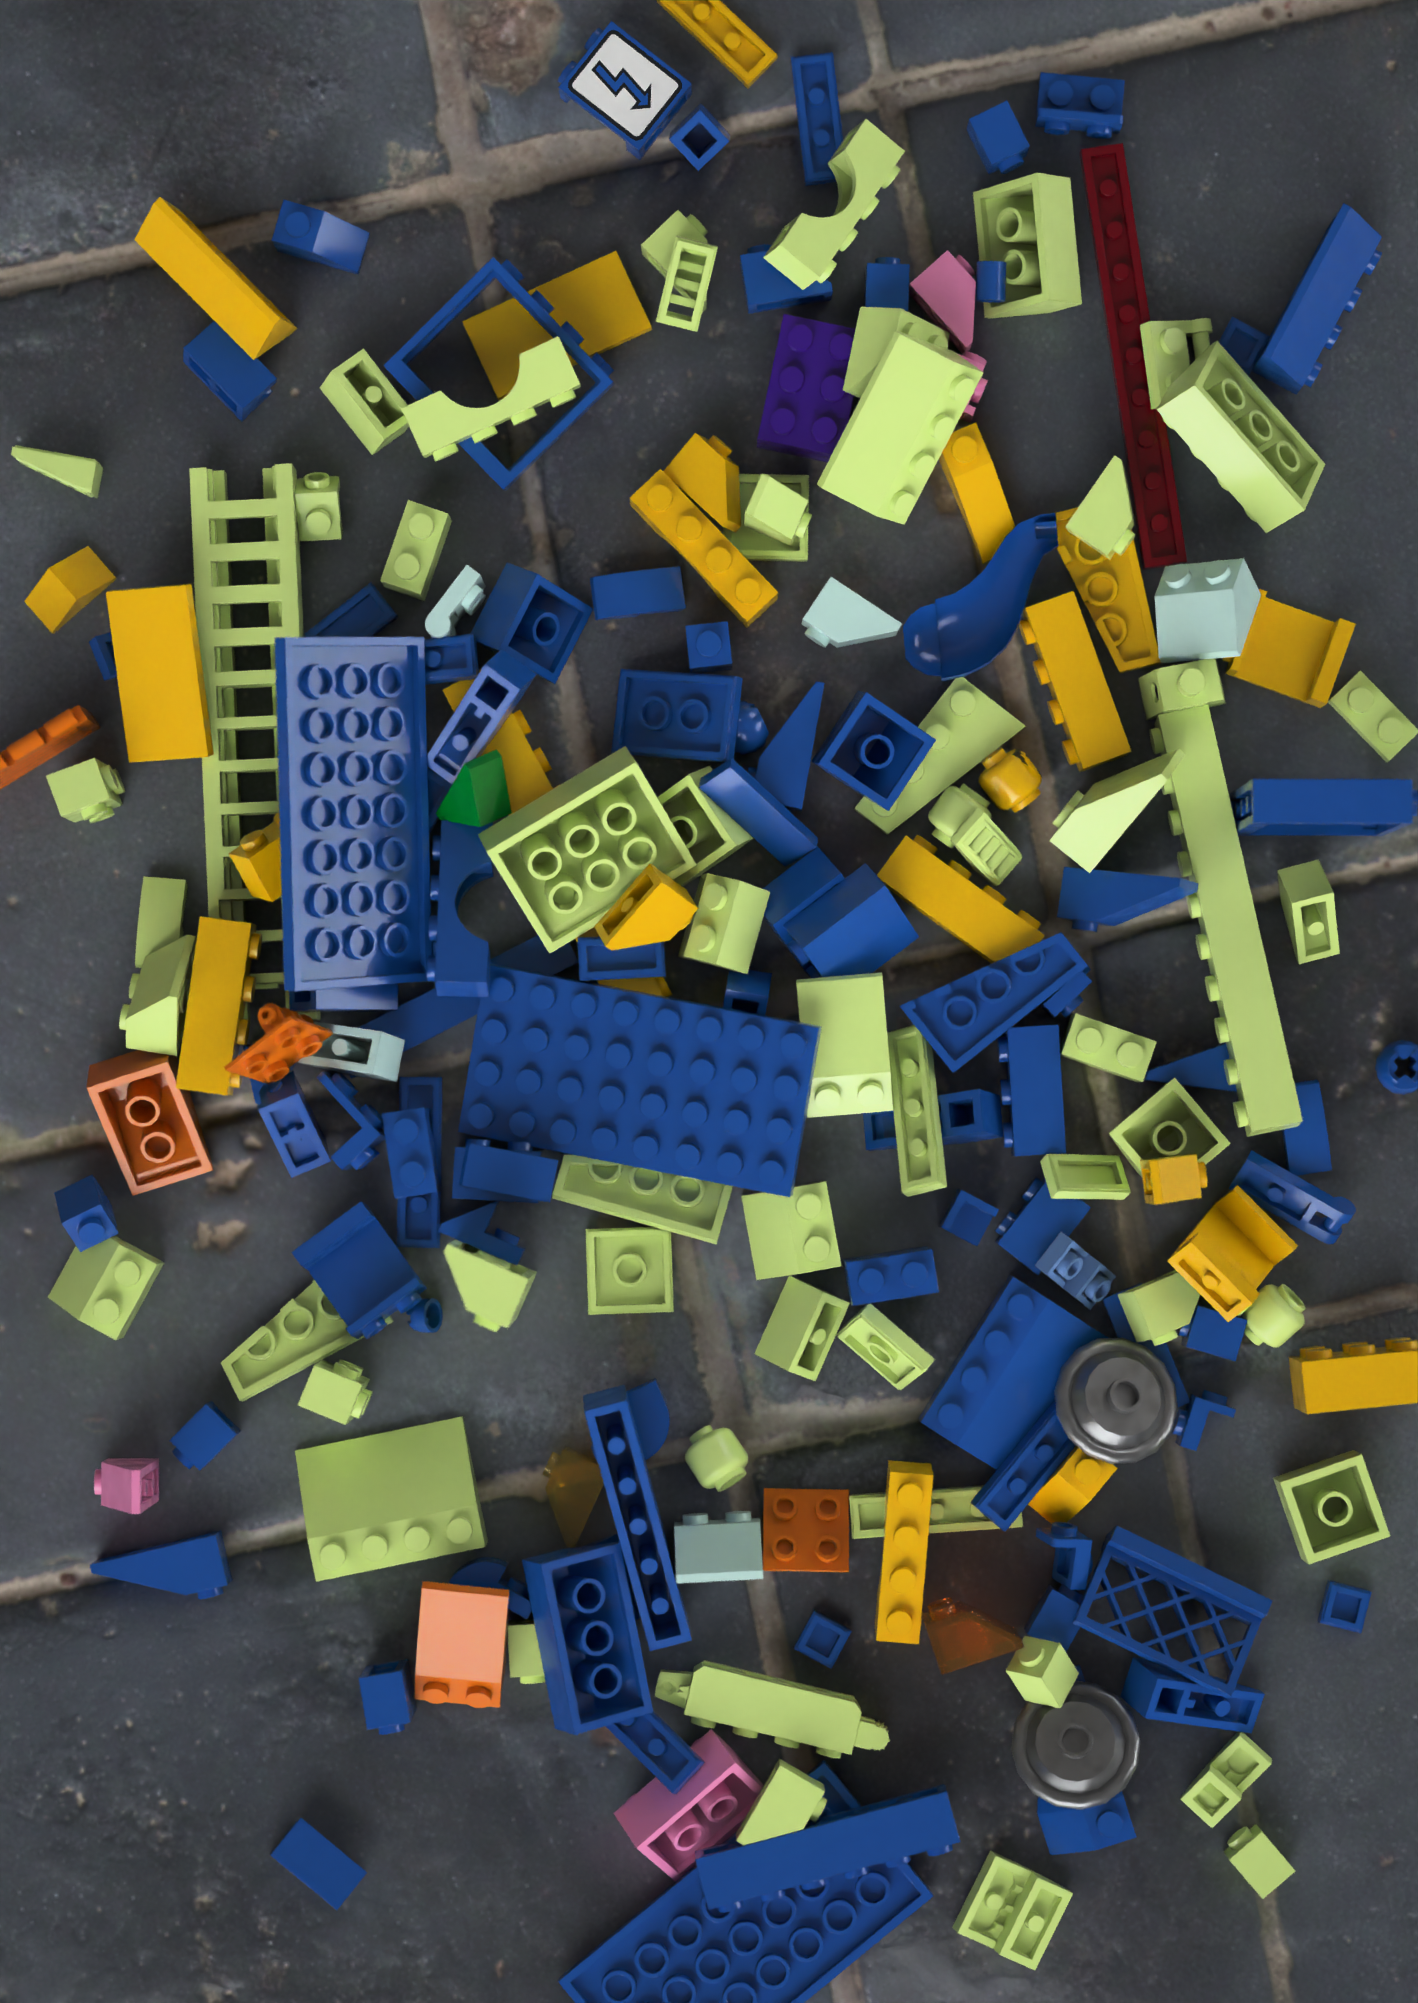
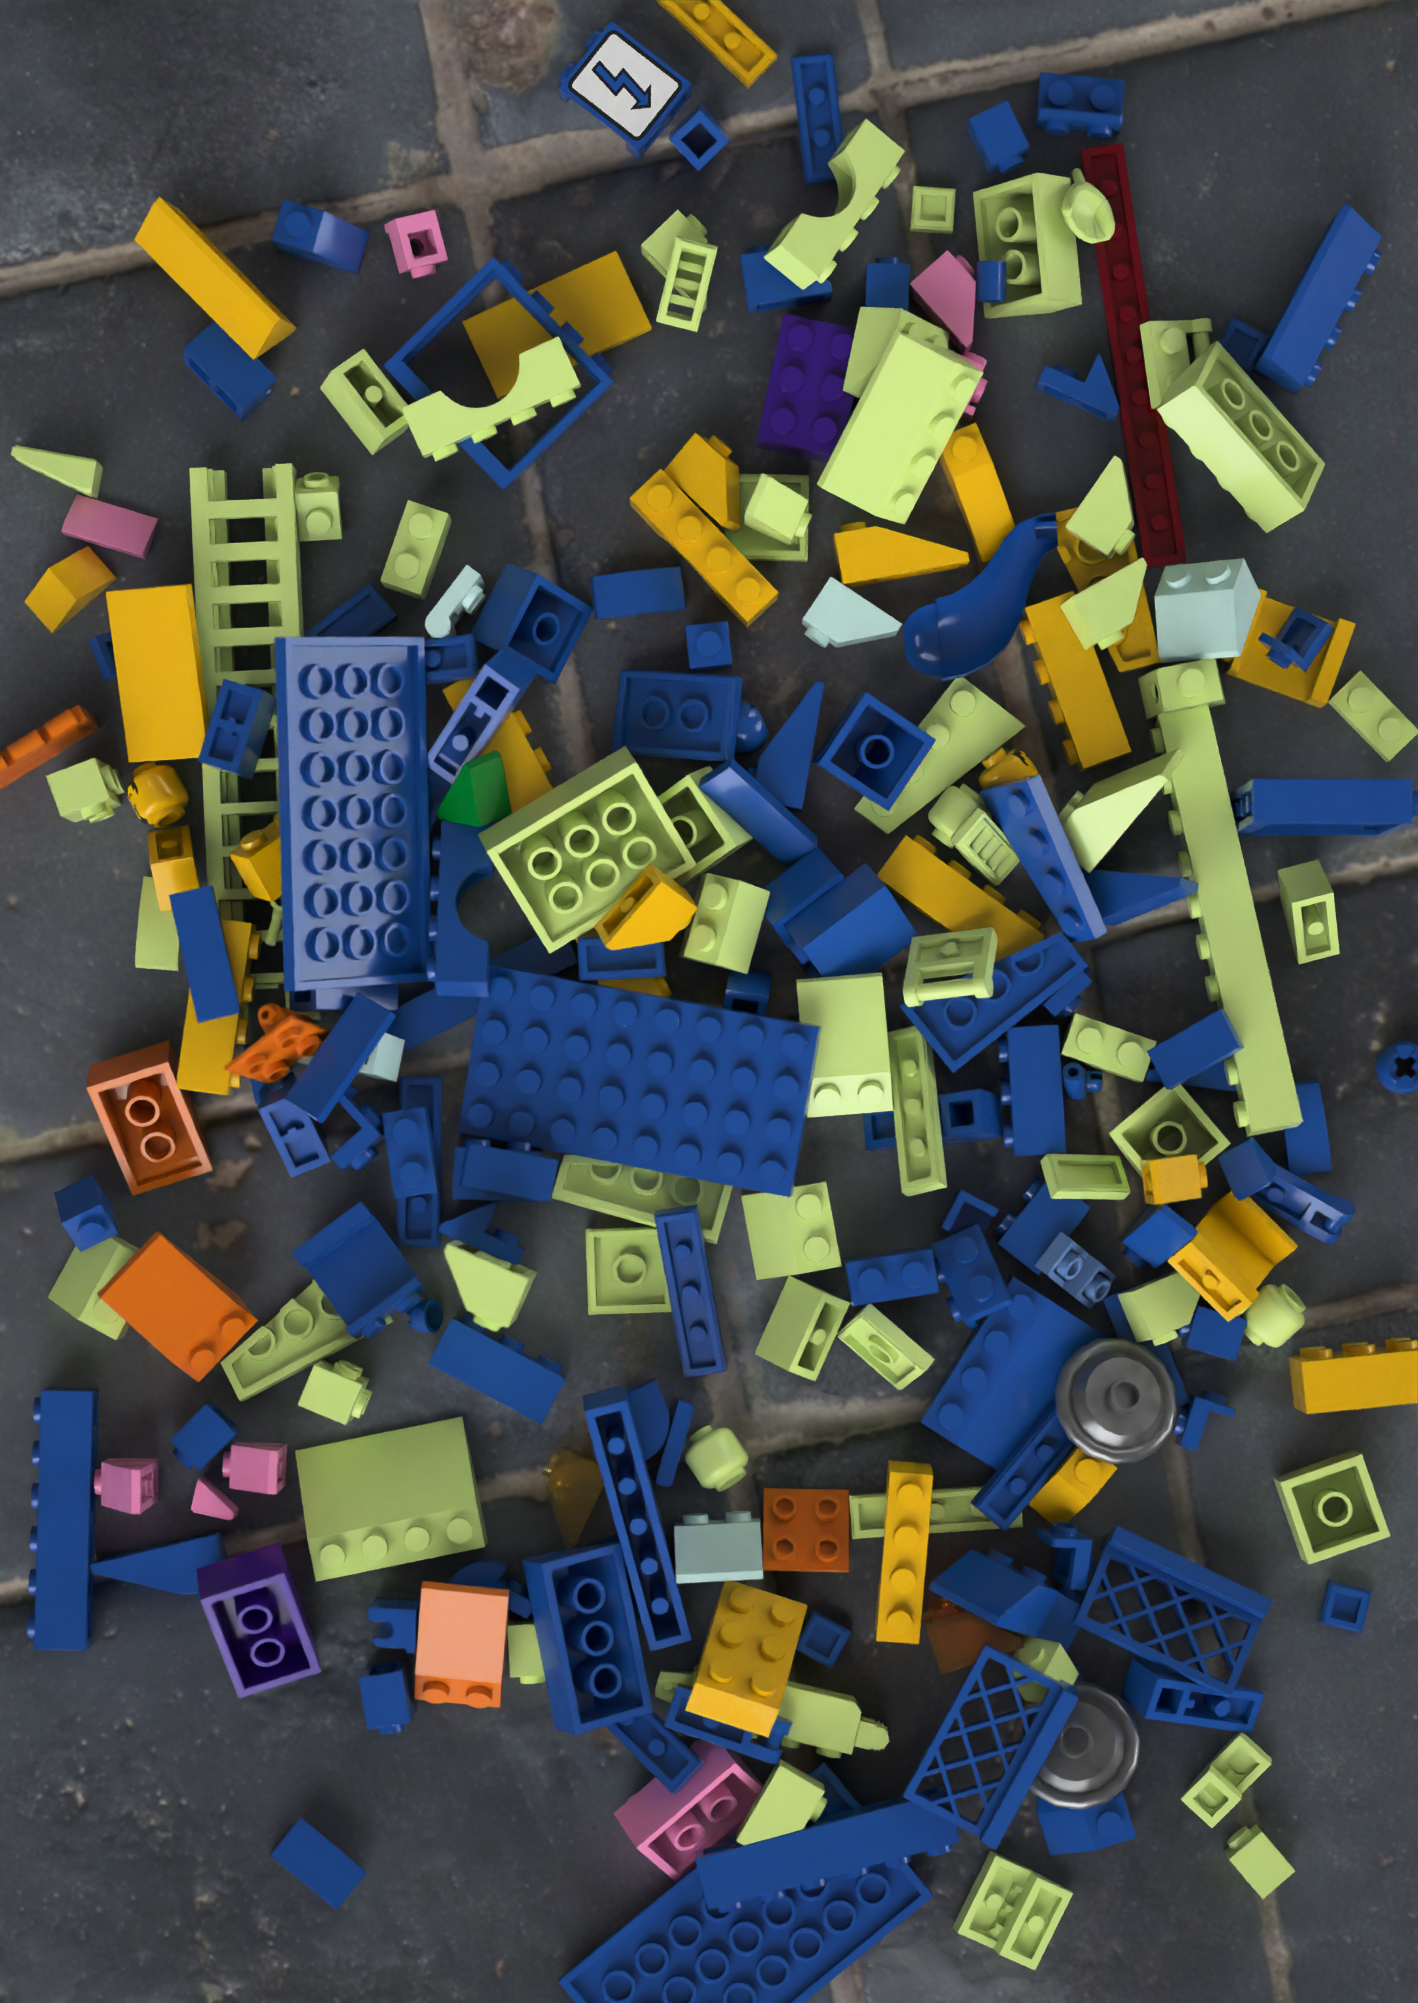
yellowish green slope [119,935,196,1056] -> none
none -> blue brick [27,1387,99,1651]
none -> bright pink slope [61,494,159,560]
none -> orange slope [97,1231,258,1383]
none -> yellow head [126,762,189,828]
none -> yellow slope [147,824,201,911]
none -> blue tile [169,885,242,1023]
none -> bright pink slope [191,1476,239,1520]
none -> dark purple brick [196,1543,322,1698]
none -> blue hinge [198,679,277,780]
none -> bright pink slope [223,1441,287,1495]
none -> yellowish green hand [265,900,282,946]
none -> blue tile [285,992,396,1124]
none -> blue hinge [368,1597,421,1653]
none -> bright pink brick [384,210,448,279]
none -> blue brick [428,1313,567,1424]
none -> blue tile [654,1205,727,1378]
none -> blue tile [655,1398,695,1488]
none -> blue plate [664,1683,793,1764]
none -> yellow brick [685,1581,808,1737]
none -> yellow slope [833,522,970,588]
none -> blue fence [902,1643,1079,1850]
none -> yellowish green plate [903,927,998,1007]
none -> yellowish green tile [910,186,956,234]
none -> blue slope [929,1548,1059,1638]
none -> blue bracket [932,1223,1013,1330]
none -> blue wing [979,774,1108,943]
none -> blue slope [1035,353,1120,423]
none -> yellowish green slope [1060,557,1147,650]
none -> yellowish green piece [1061,168,1115,244]
none -> blue arm [1062,1063,1103,1100]
none -> blue slope [1118,1203,1198,1269]
none -> blue tile [1147,1009,1244,1090]
none -> blue slope [1217,1136,1278,1201]
none -> blue bracket [1258,606,1334,672]

